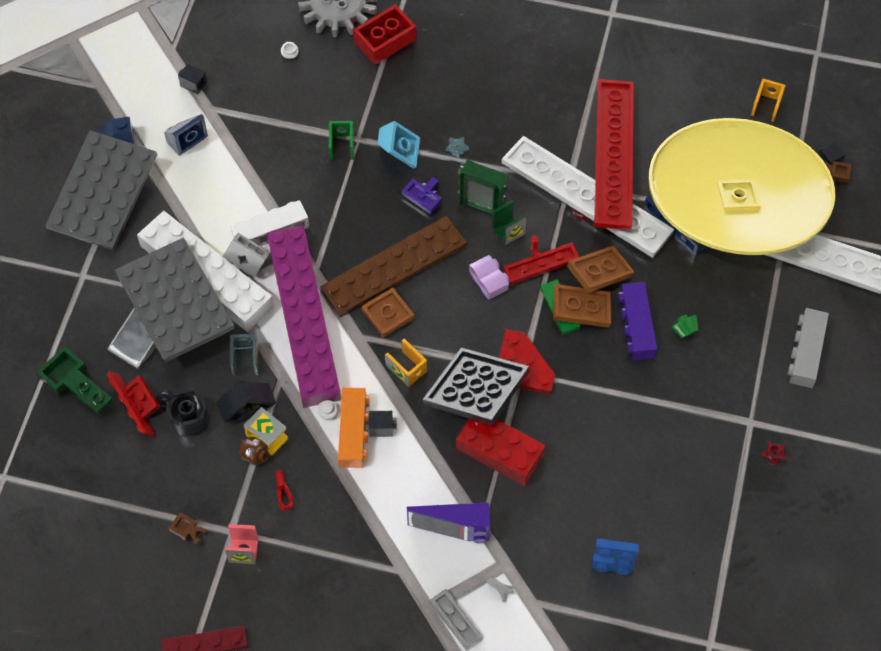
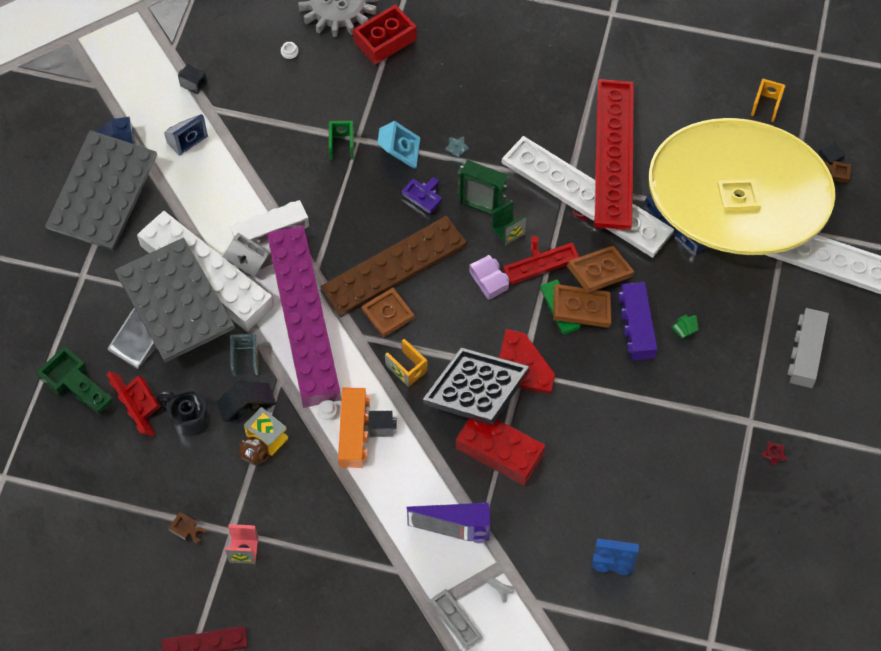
red piece [275,470,294,511] -> none

